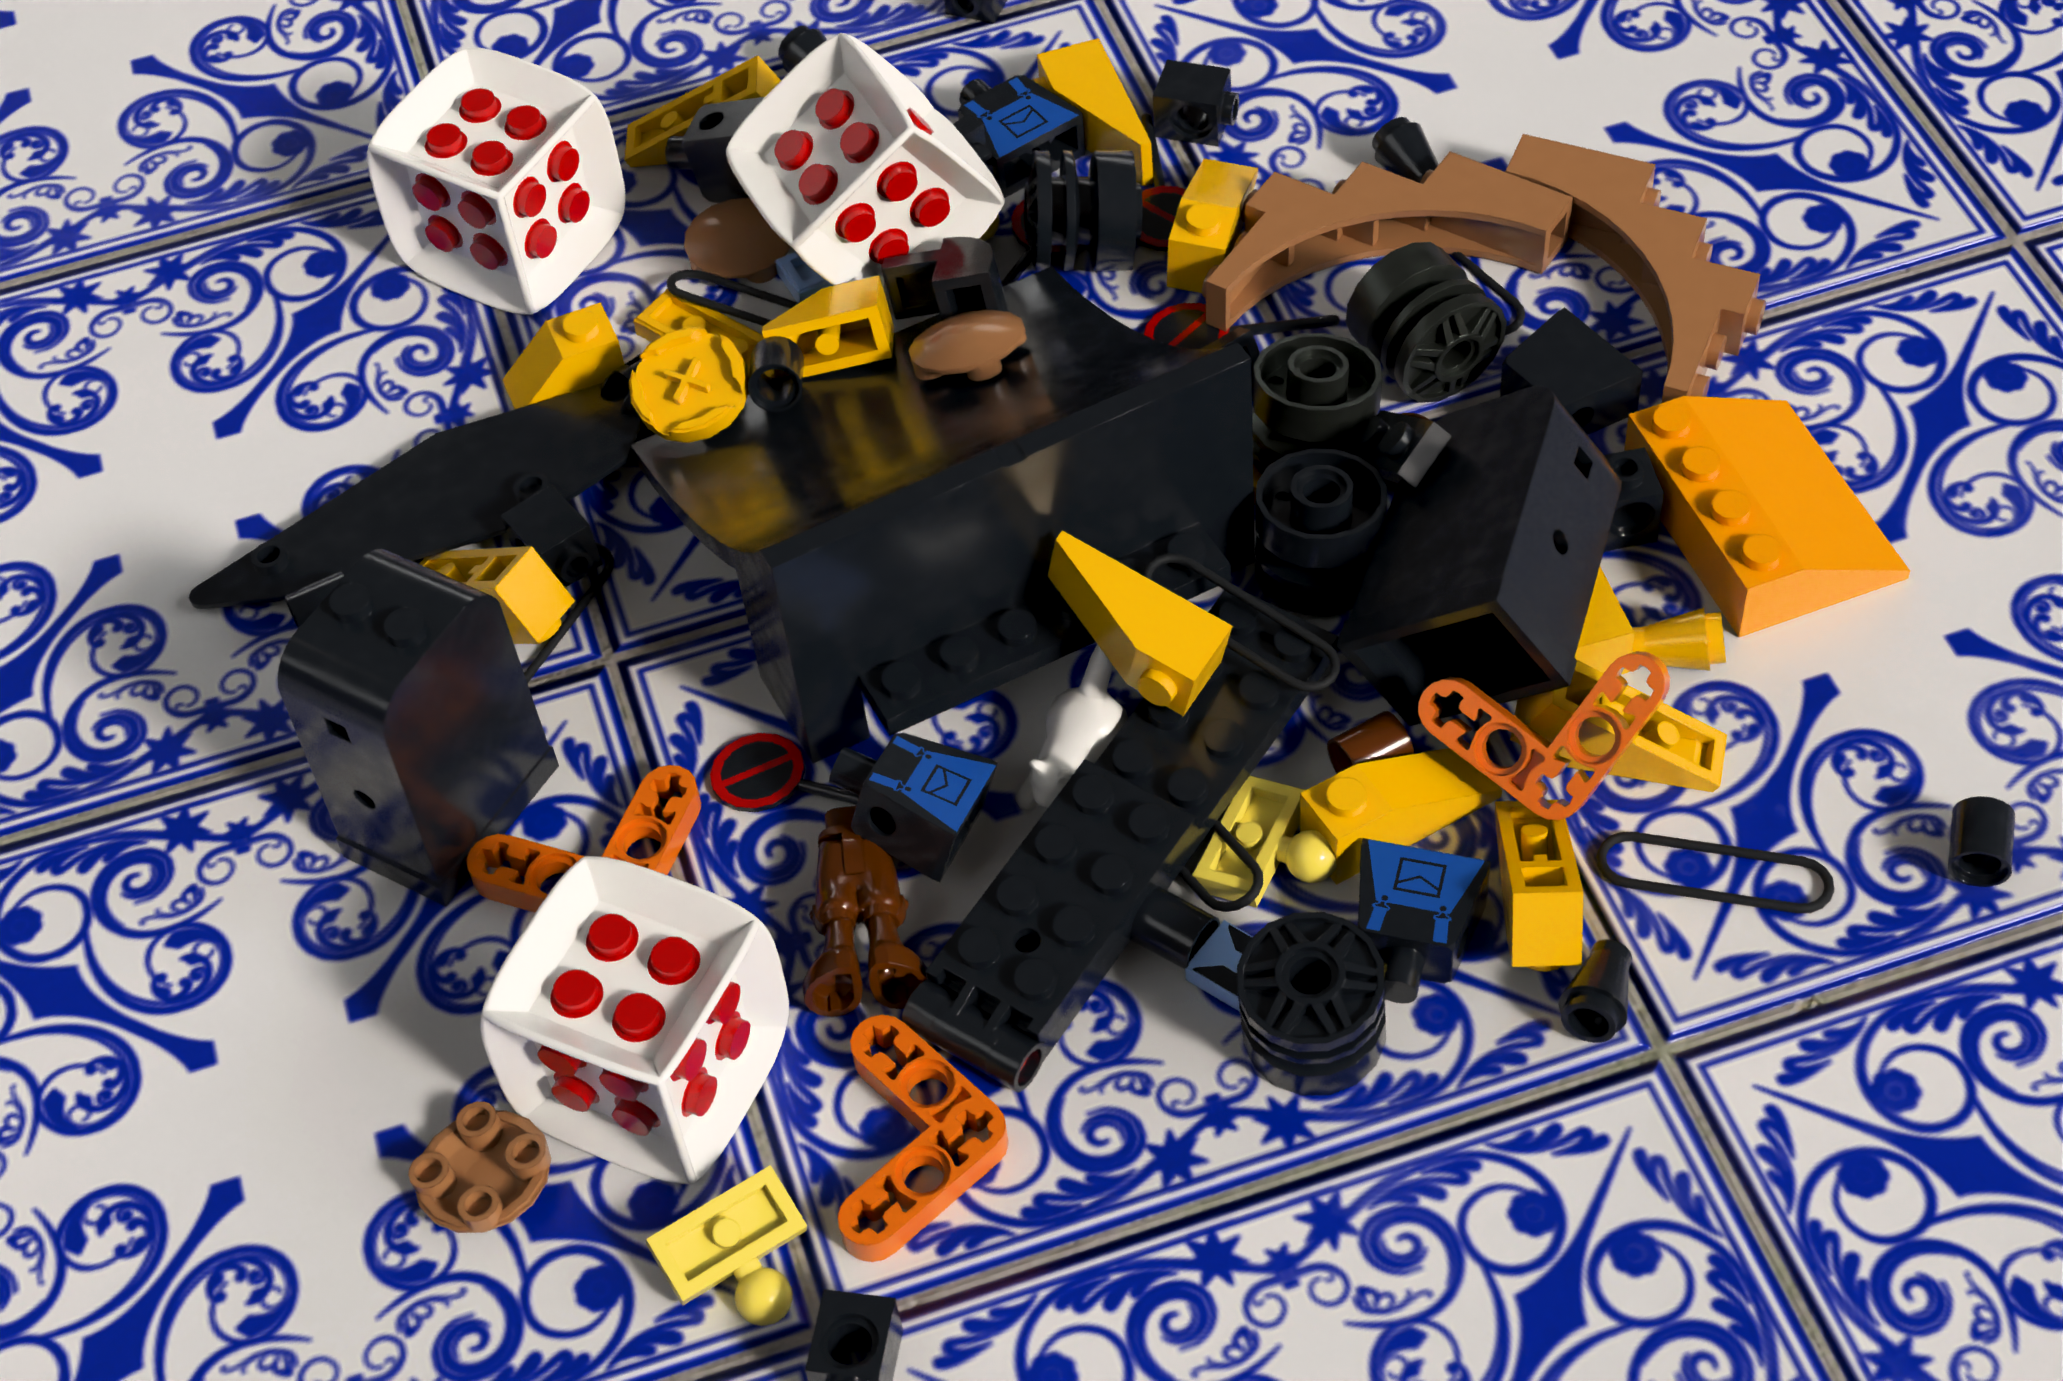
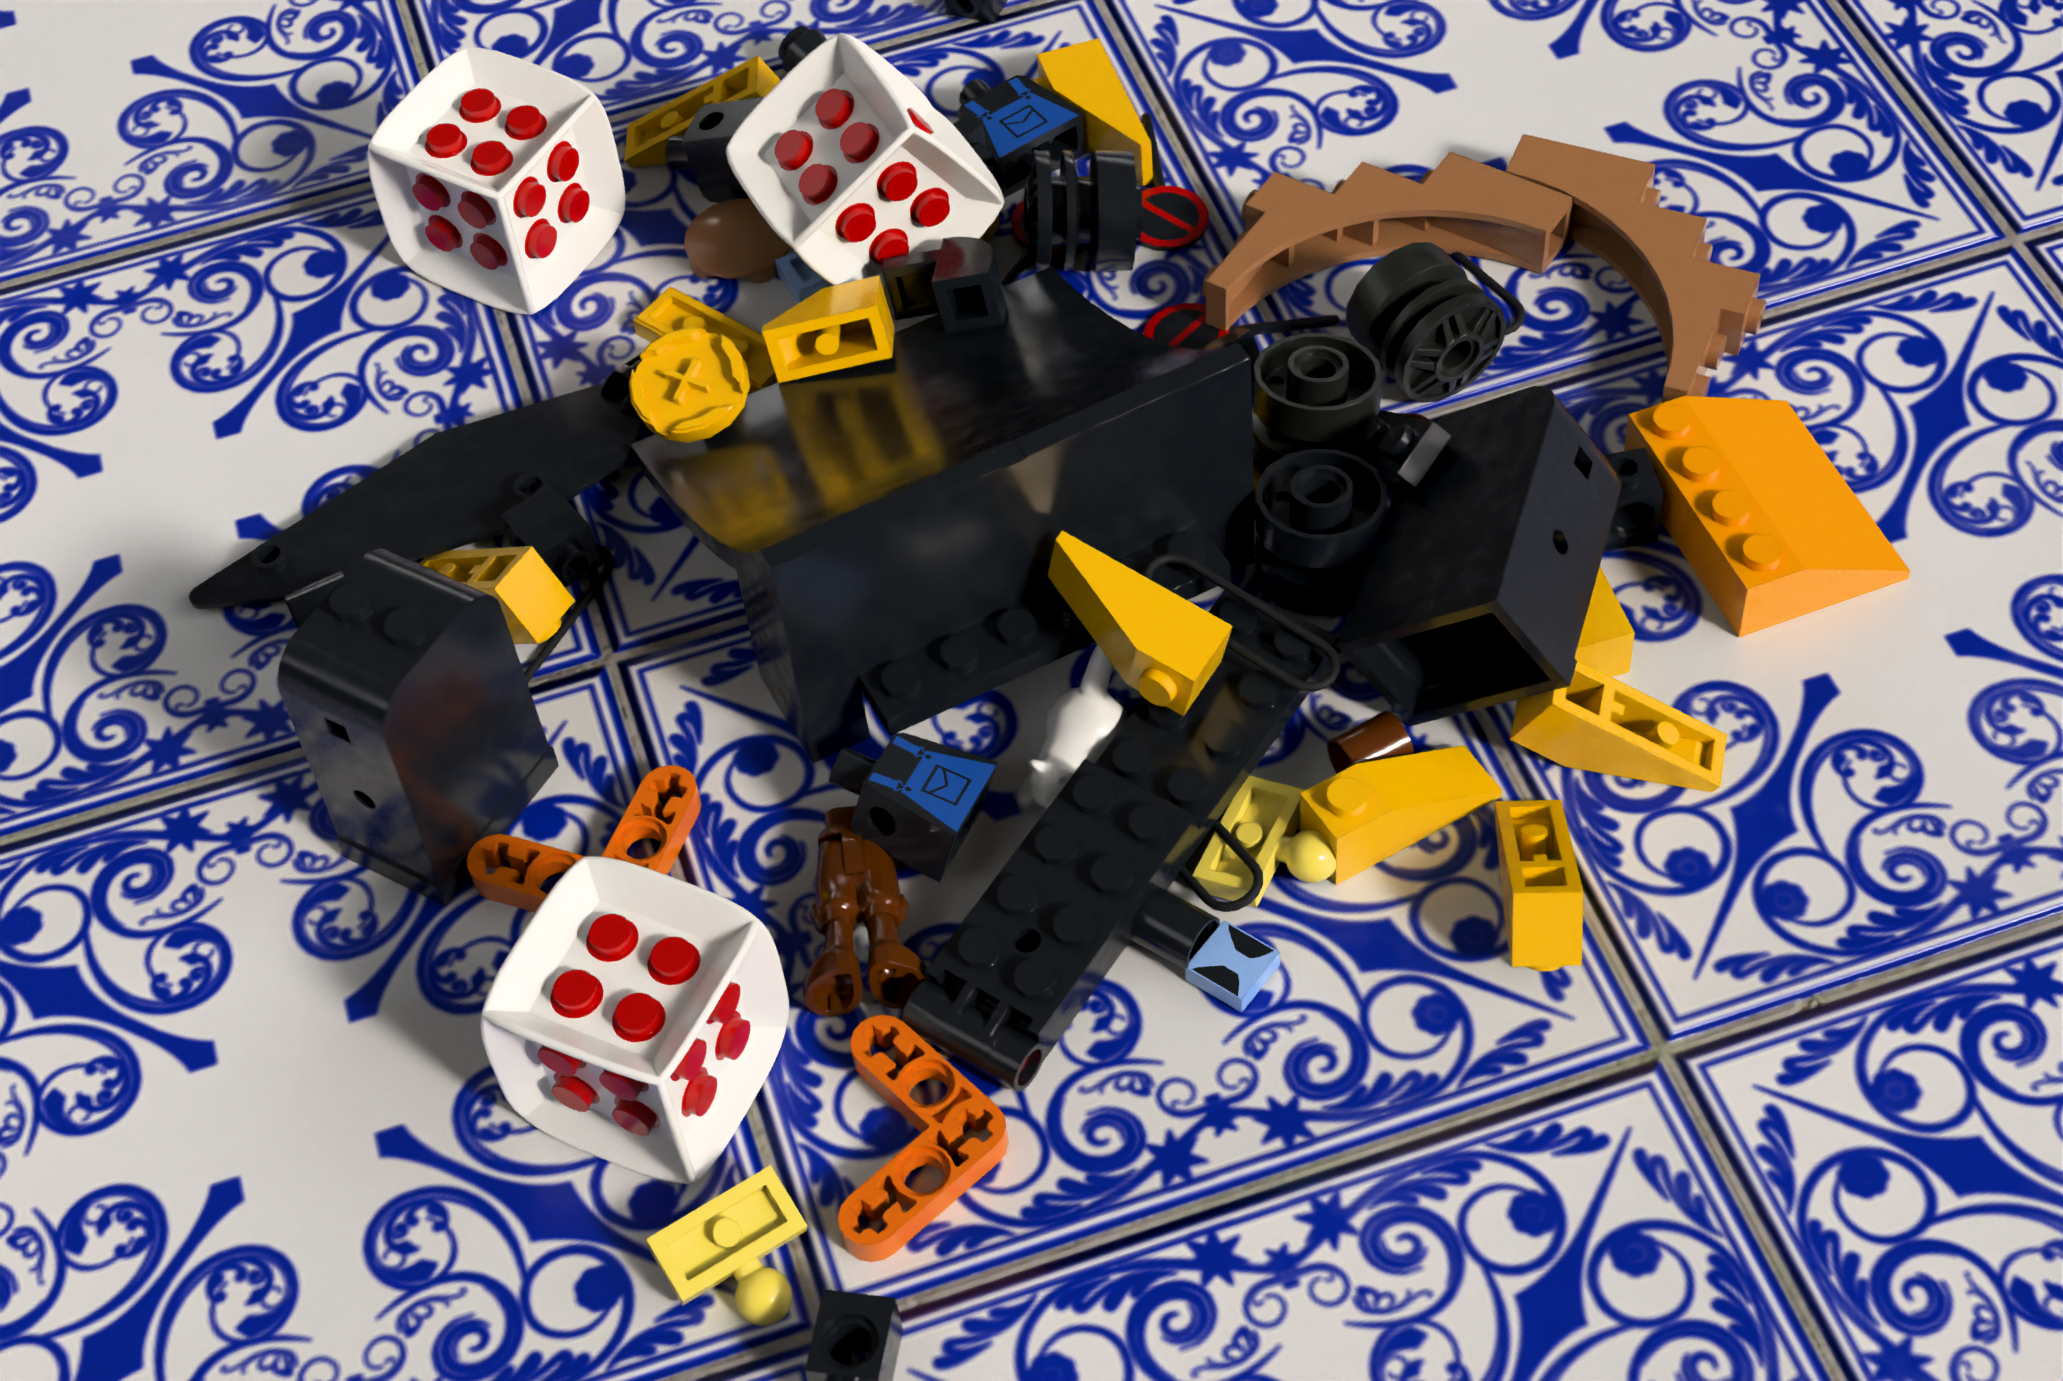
medium nougat dish [408,1102,551,1233] -> none
yellow slope [502,302,624,410] -> none
black piece [666,270,798,326] -> none
piece [710,733,859,812] -> none
black beam [748,336,804,412] -> none
medium nougat dish [909,310,1027,381] -> none
black brick [1153,59,1239,147] -> none
yellow slope [1166,158,1258,293] -> none
black wheel [1237,912,1386,1096] -> none
torso [1358,838,1491,1004] -> none
black cone [1372,117,1439,183] -> none
orange beam [1418,651,1670,820] -> none
black torso [1500,307,1643,435] -> none
black cone [1558,939,1632,1043] -> none
black piece [1596,832,1835,913] -> none
yellow cone [1632,607,1726,671] -> none
black beam [1948,796,2015,887] -> none

